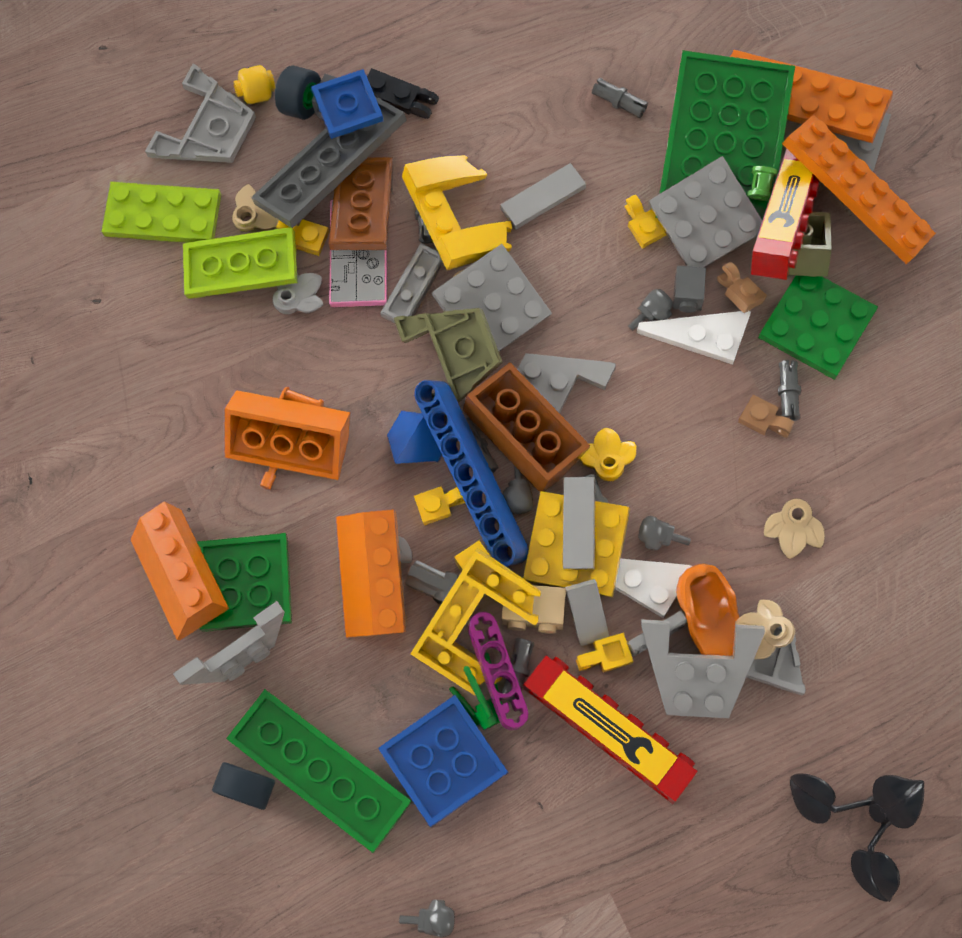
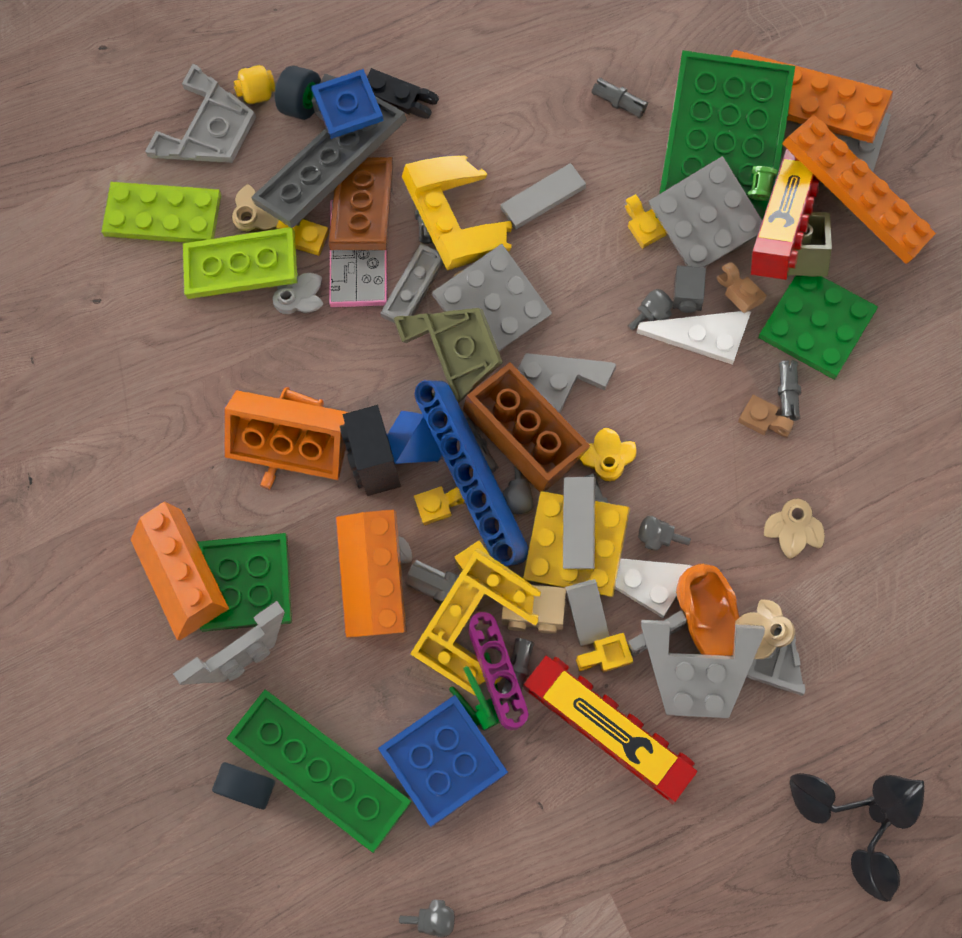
none -> black brick [340,404,401,496]

